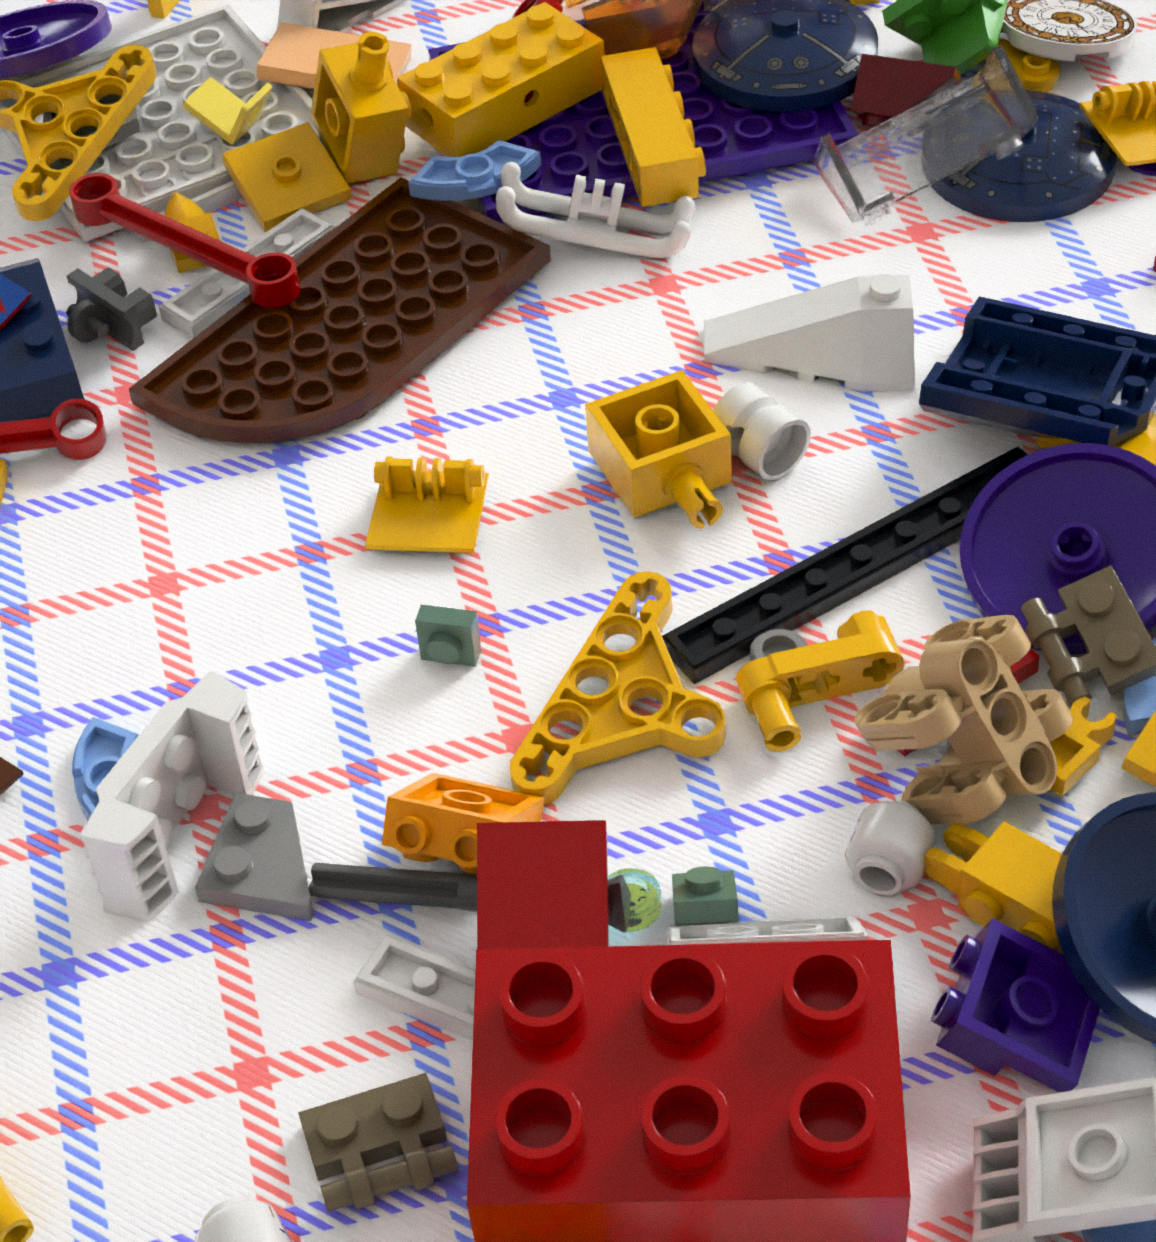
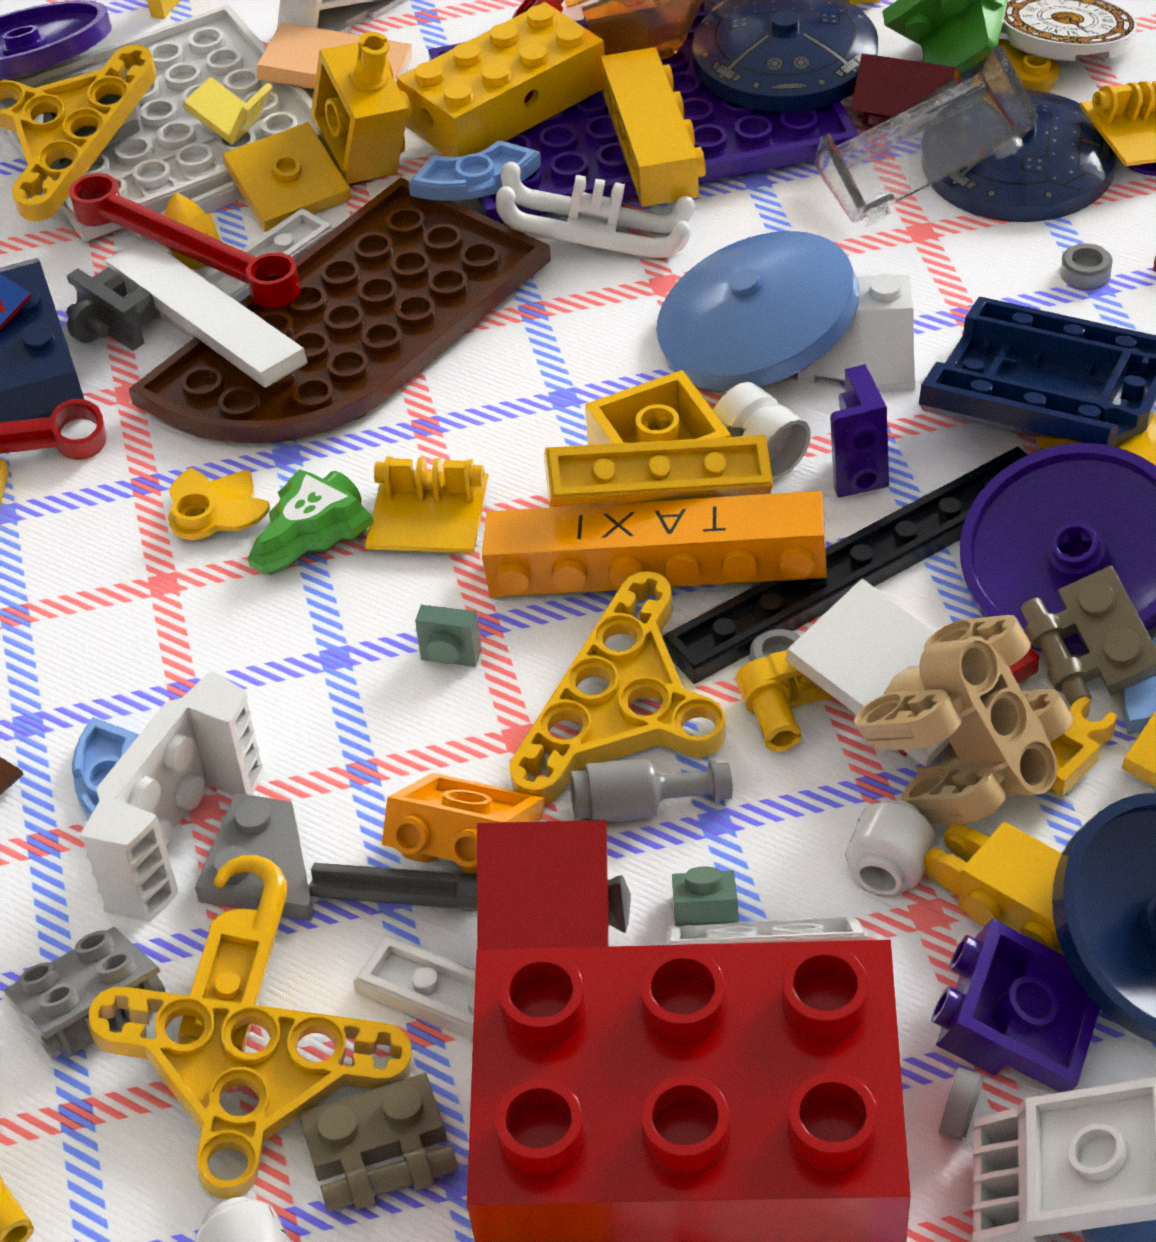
clear light blue tile [608,868,662,932] -> none
none -> light grey hinge [3,926,166,1060]
none -> yellow beam [89,987,412,1199]
none -> white tile [105,237,308,387]
none -> yellow plate [168,468,270,540]
none -> yellow plate [178,855,287,1052]
none -> bright green rock [247,469,374,575]
none -> light orange brick [482,491,827,597]
none -> yellow tile [543,435,773,507]
none -> light grey piece [570,758,733,823]
none -> medium blue dish [656,231,860,391]
none -> white tile [785,579,950,767]
none -> dark purple bracket [830,364,889,498]
none -> light grey tile [938,1067,984,1140]
none -> light grey tile [1060,243,1113,290]

